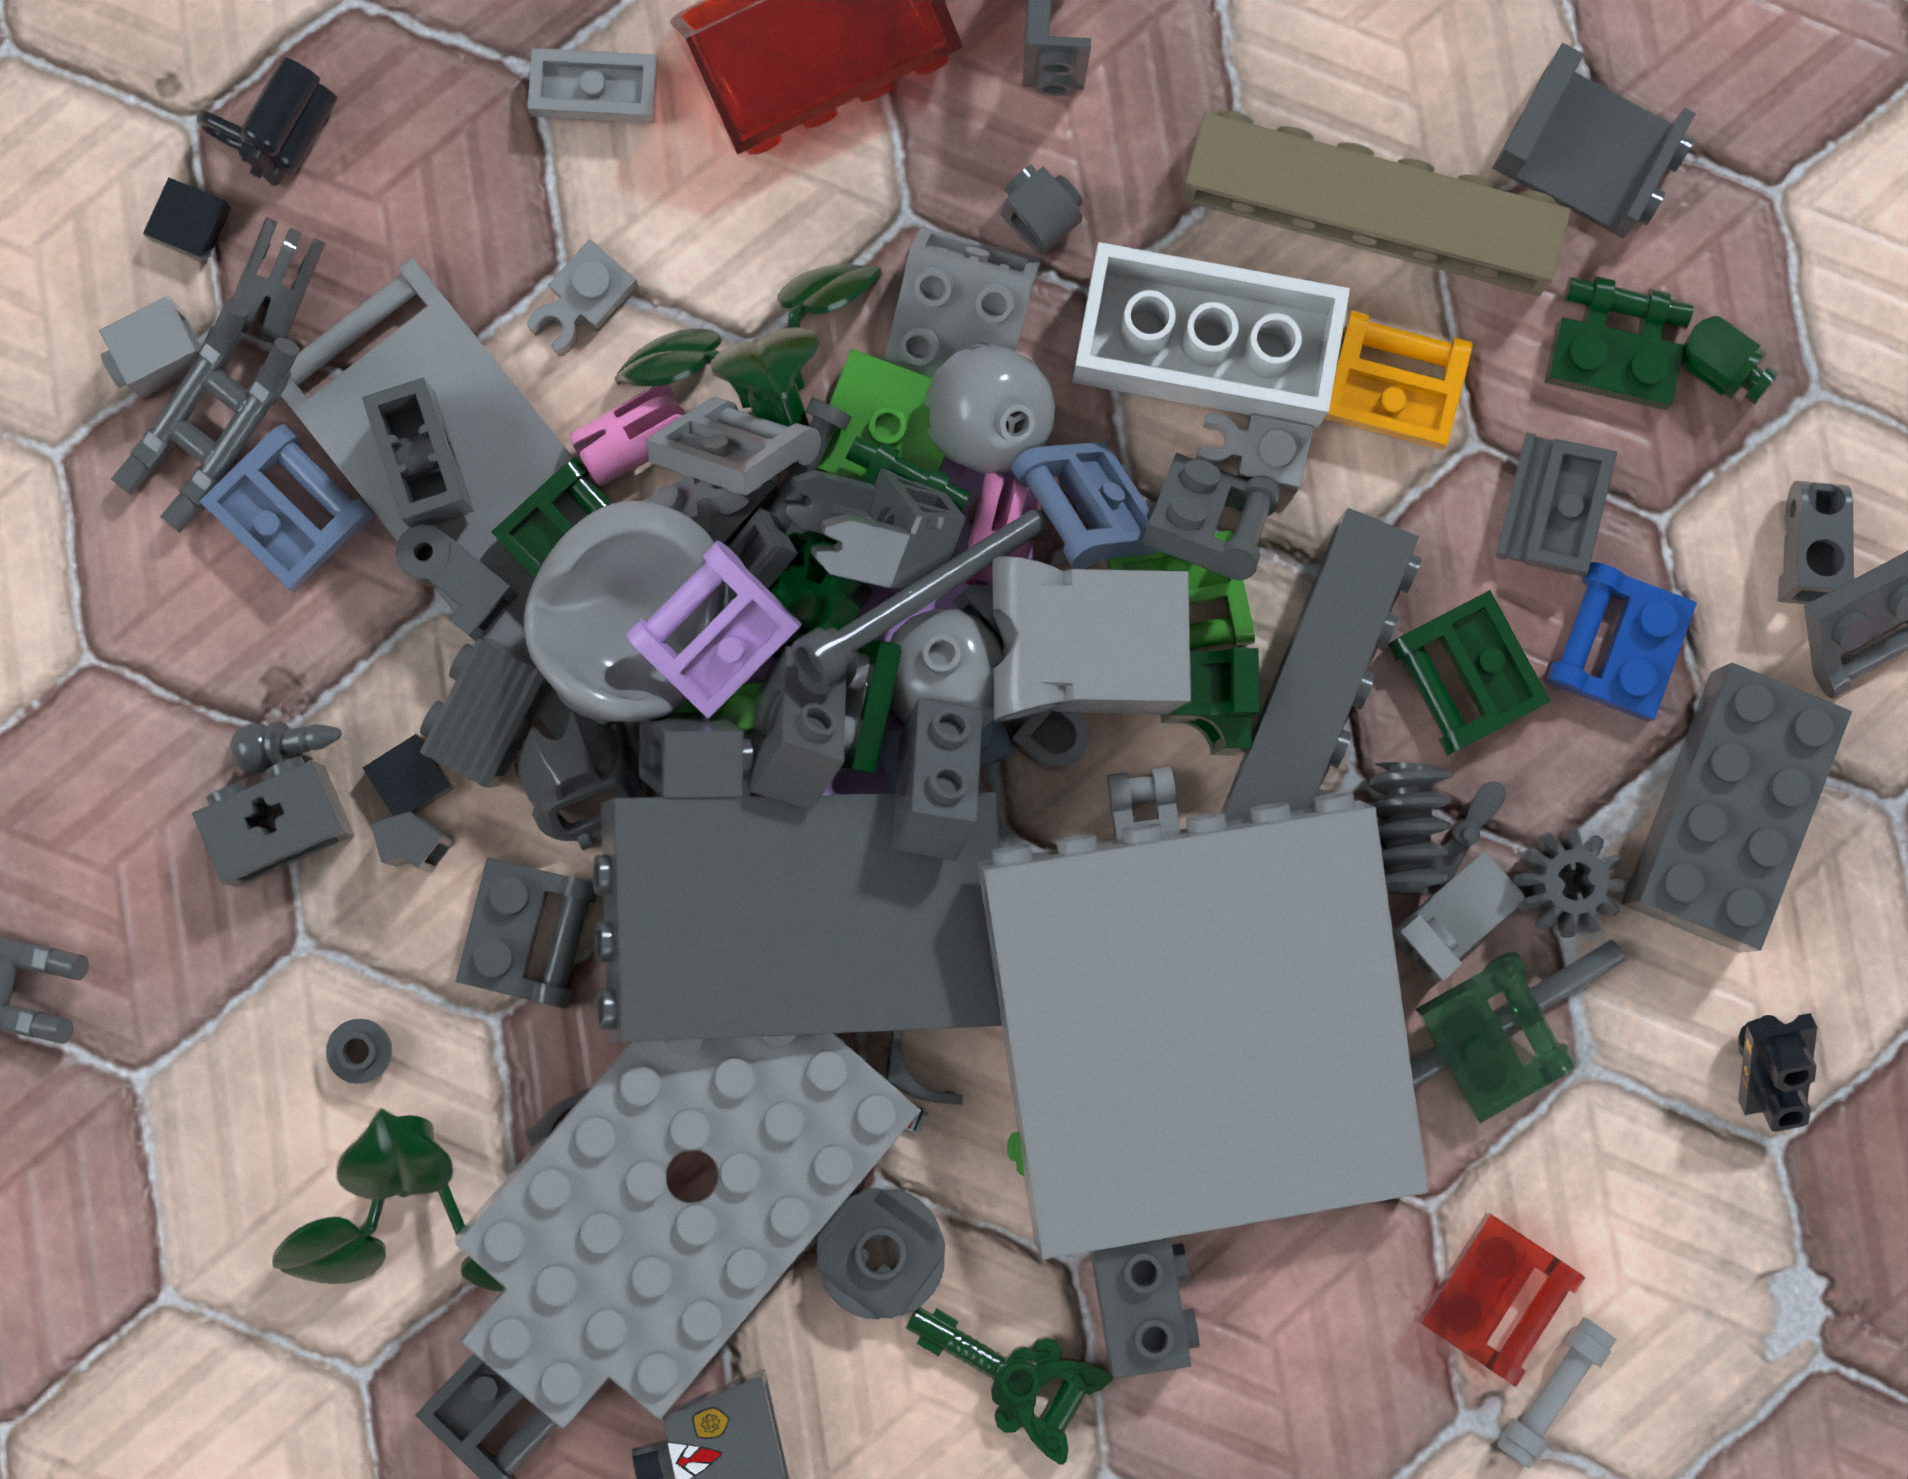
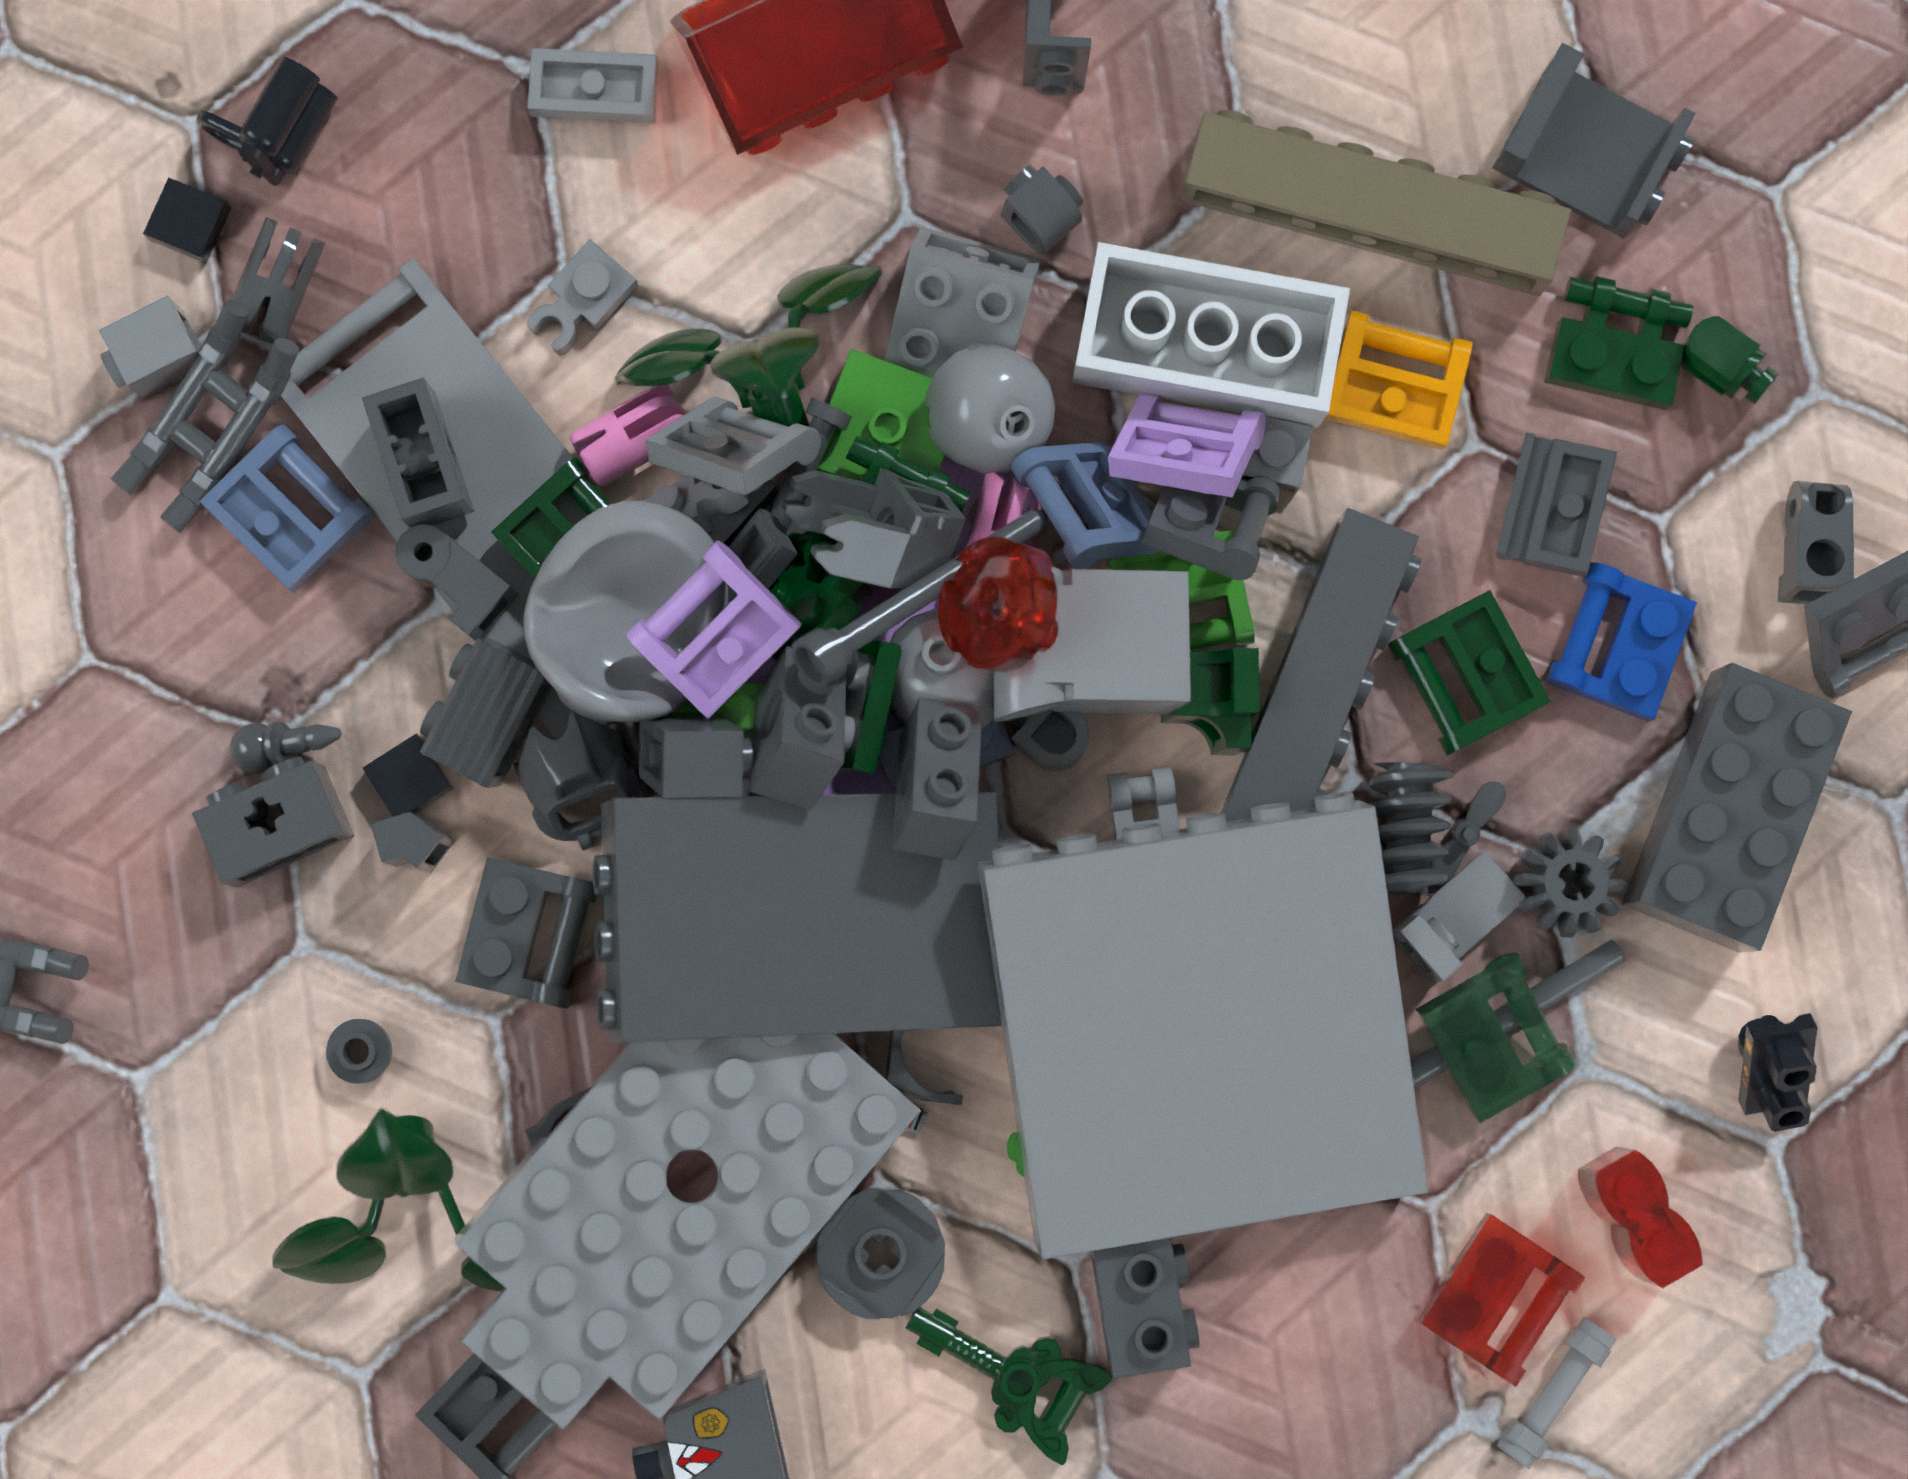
none -> clear red plate [938,536,1058,672]
none -> lavender plate [1108,393,1266,498]
none -> clear red brick [1578,1146,1703,1288]

